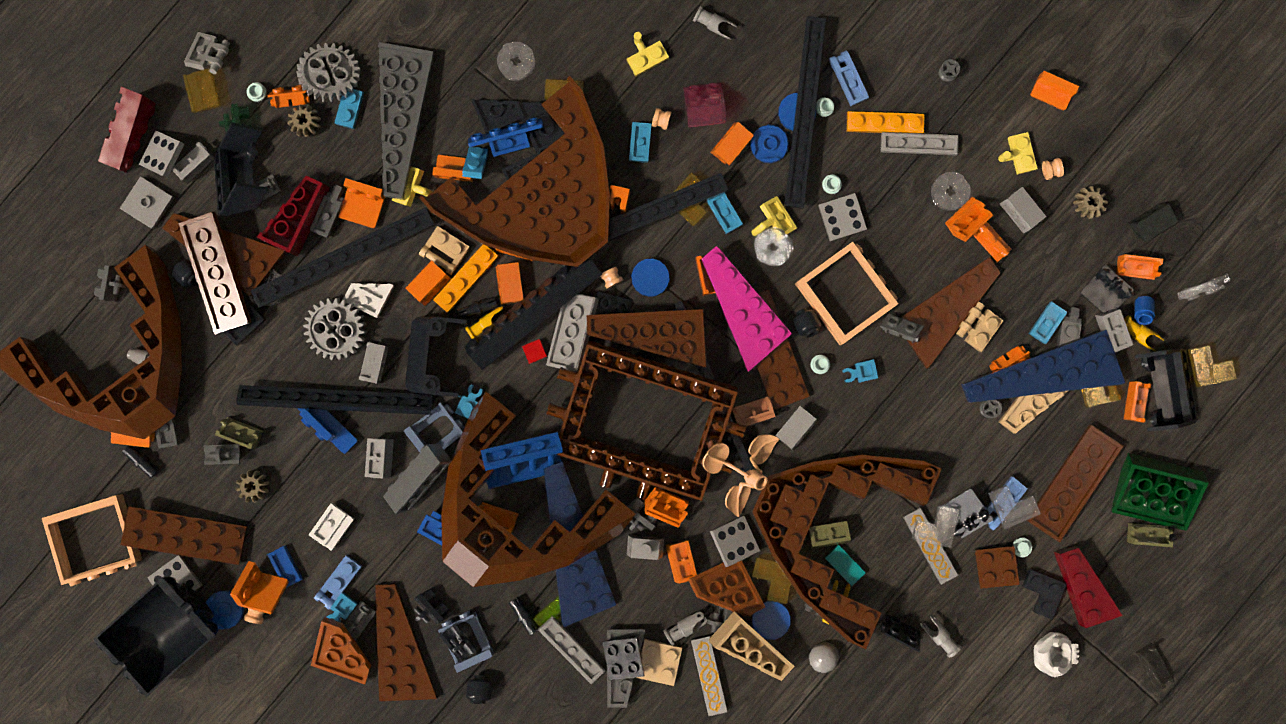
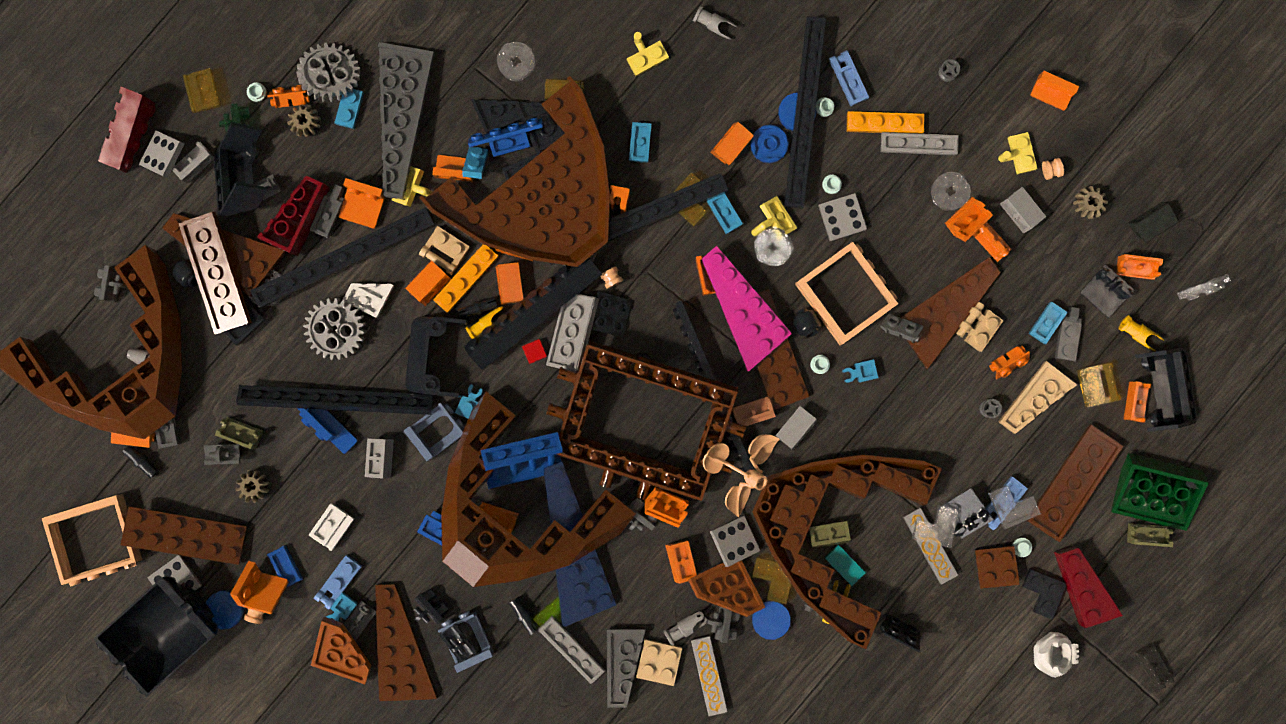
light grey plate [120,176,174,229] -> none
light grey plate [184,32,230,74] -> none
light grey hinge [359,342,389,384] -> none
dark grey brick [383,444,452,514] -> none
black head [466,675,492,704] -> none
reddish brown wing [586,309,706,368] -> none
hinge [603,636,645,680] -> none
light grey torso [627,535,664,560] -> none
blue tile [631,259,669,297] -> none
light nougat wheel [652,108,671,130] -> none
clear pink slope [683,83,726,128] -> none
tan wedge [708,612,795,681] -> none
light grey hair [809,642,839,673] -> none
light grey piece [921,615,962,658] -> none
dark blue wing [961,330,1125,403] -> none
light grey hinge [1095,309,1133,352] -> none
blue brick [1134,296,1155,325] -> none
clear yellow plate [1188,345,1237,387] -> none

